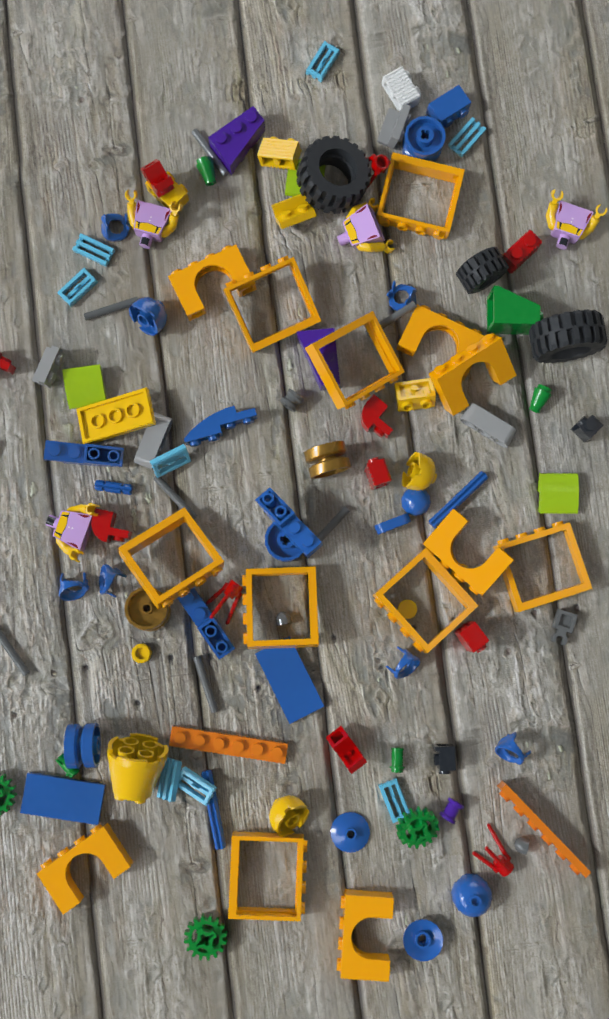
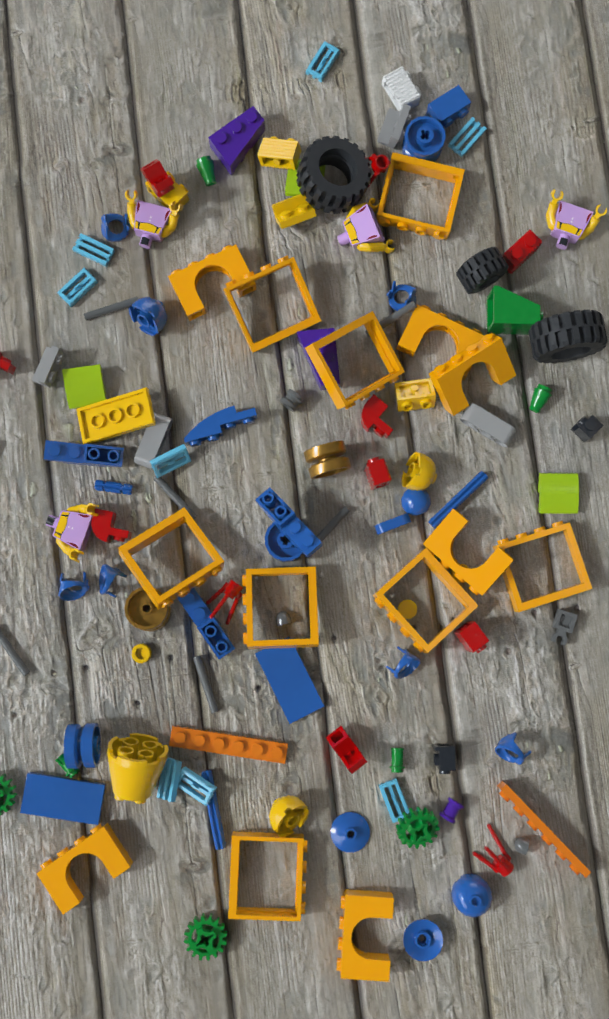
dark grey bar [191,129,229,177] -> none

